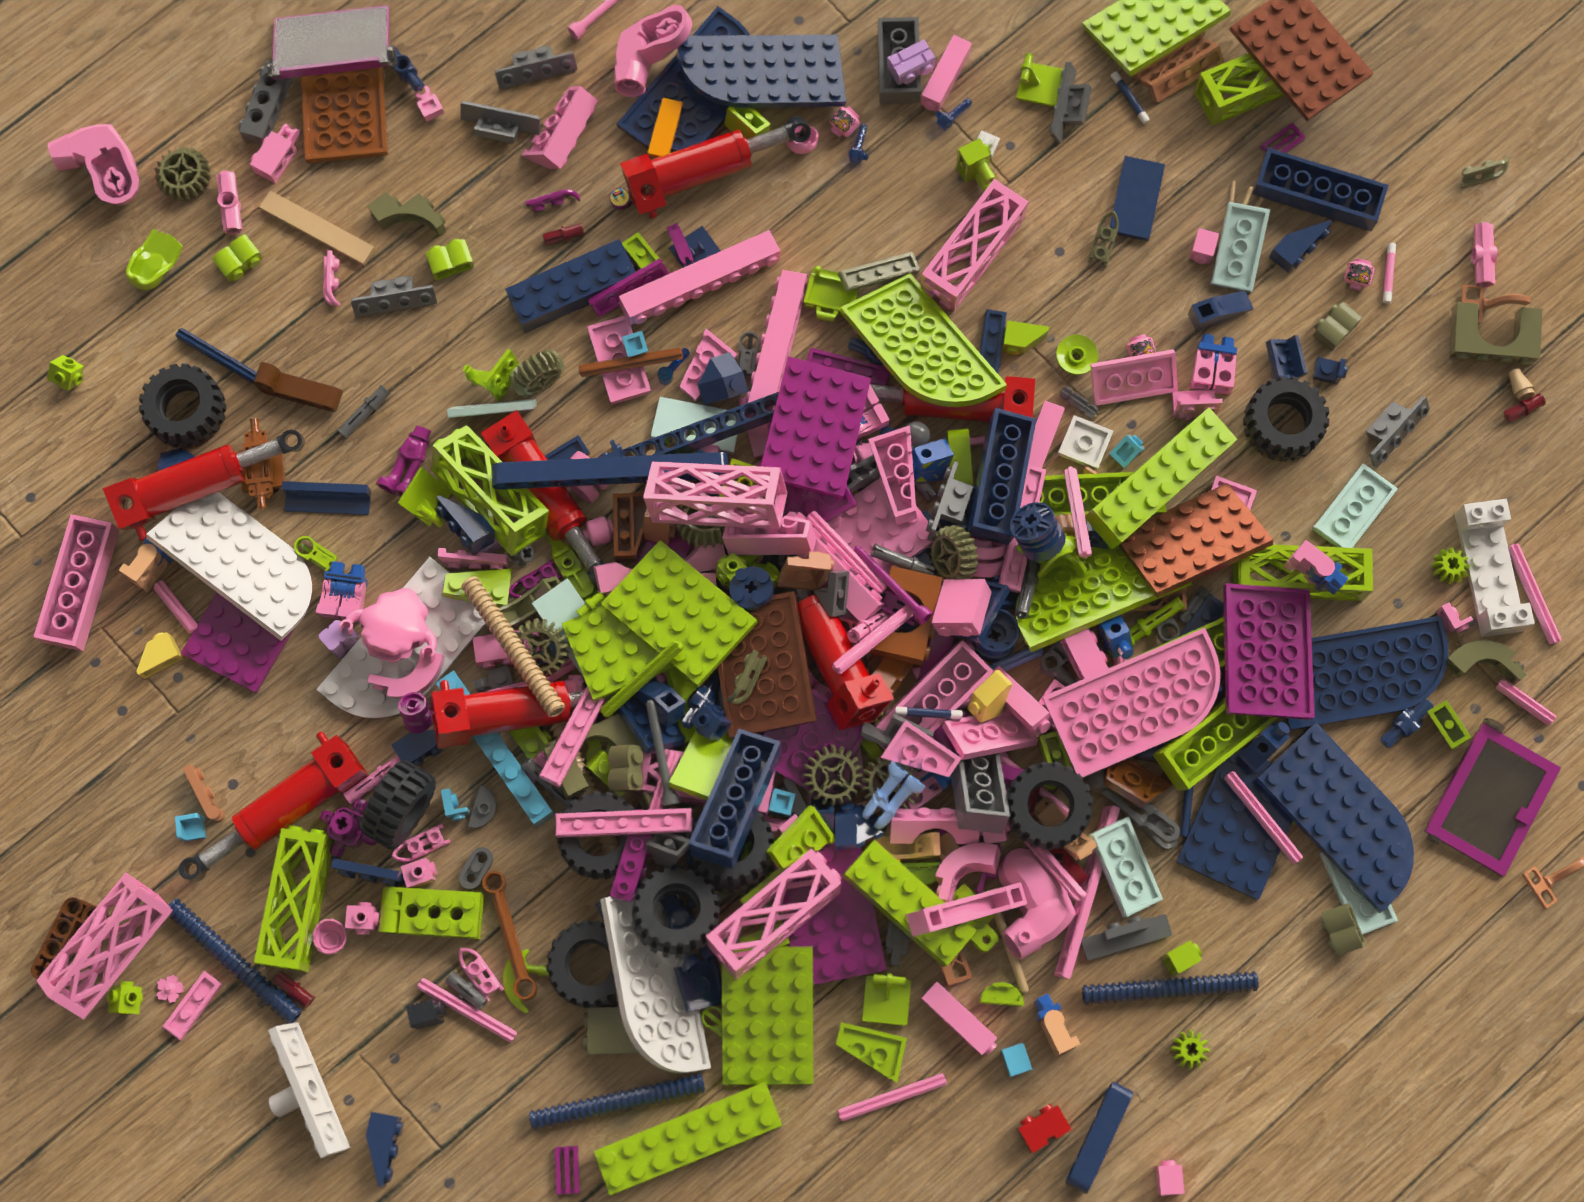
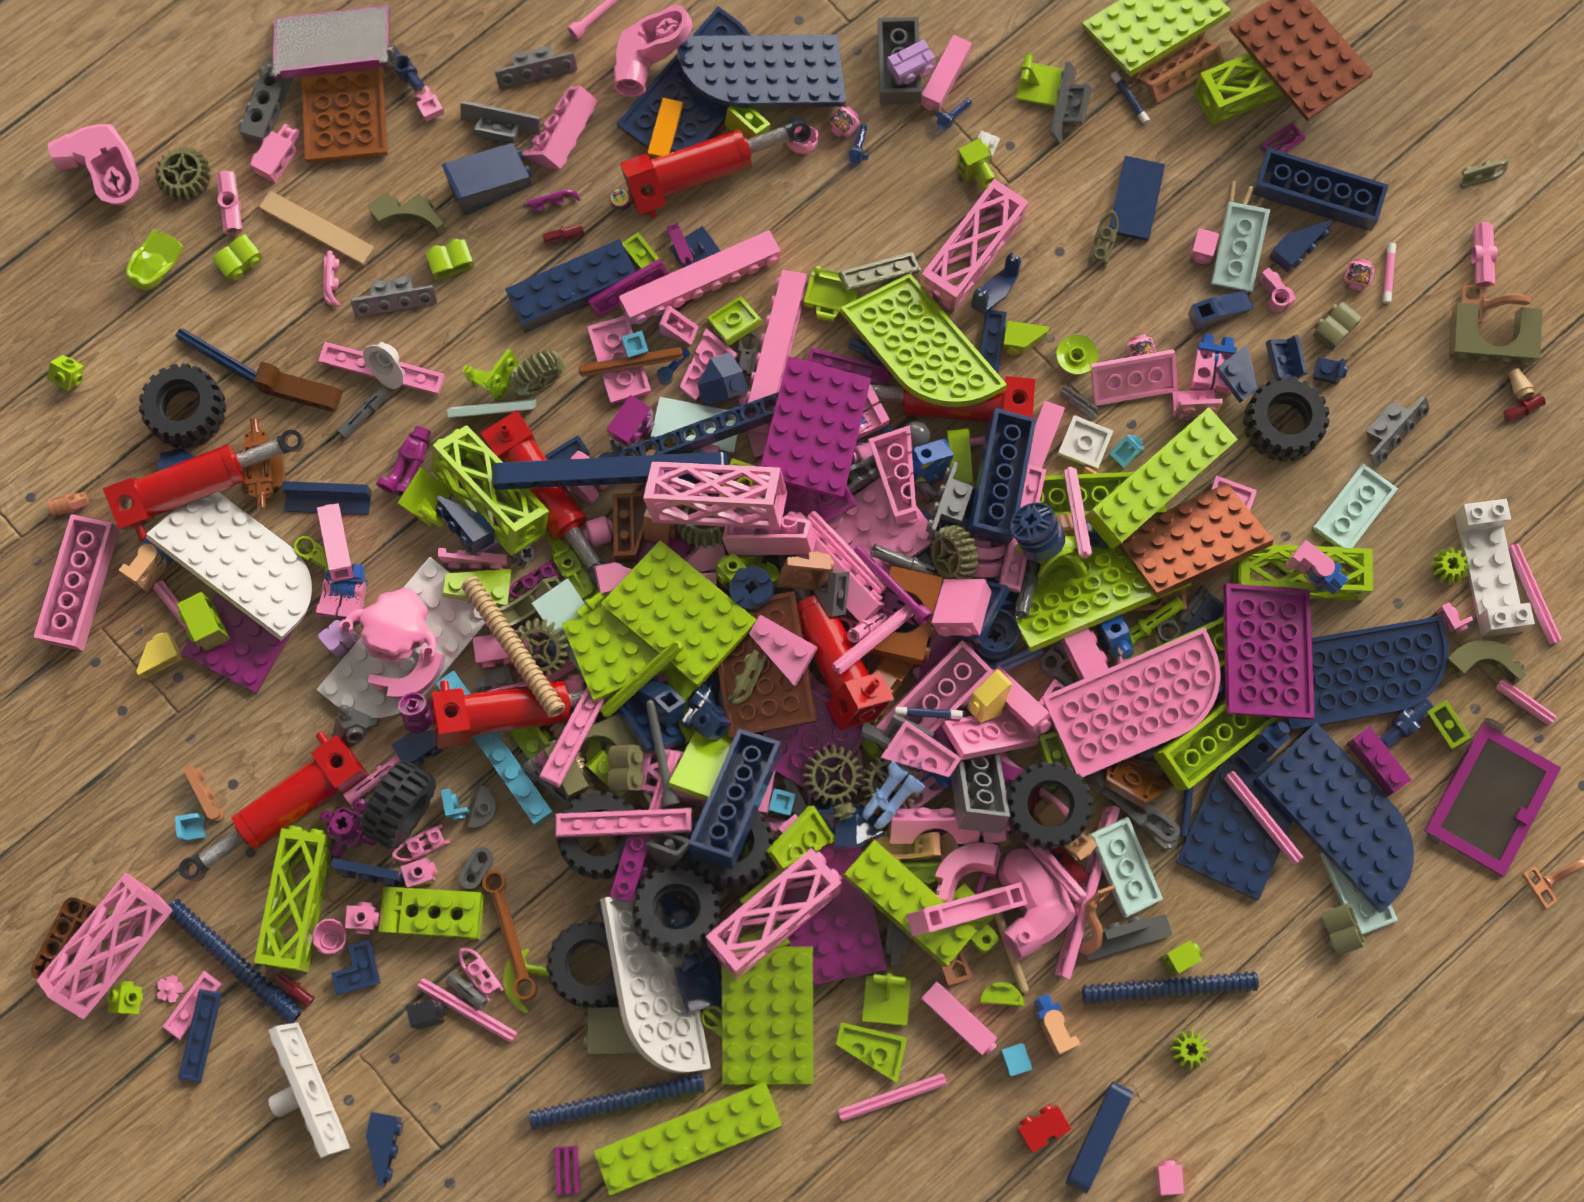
none -> nougat hinge [47,492,89,518]
none -> lime brick [177,592,230,651]
none -> dark blue tile [178,988,222,1083]
none -> bright pink brick [317,504,354,582]
none -> bright pink plate [318,342,445,396]
none -> dark grey rock [331,705,379,744]
none -> dark blue plate [331,939,381,995]
none -> white piece [363,342,404,389]
none -> dark blue slope [441,143,533,216]
none -> magenta brick [607,395,655,447]
none -> bright pink slope [659,306,699,345]
none -> lime tile [706,296,763,346]
none -> bright pink wing [749,615,818,687]
none -> olive plate [833,802,856,820]
none -> dark blue piece [971,253,1021,314]
none -> nougat piece [1079,885,1116,955]
none -> wing [1215,345,1258,403]
none -> bright pink plate [1259,268,1296,313]
none -> magenta brick [1347,727,1411,796]

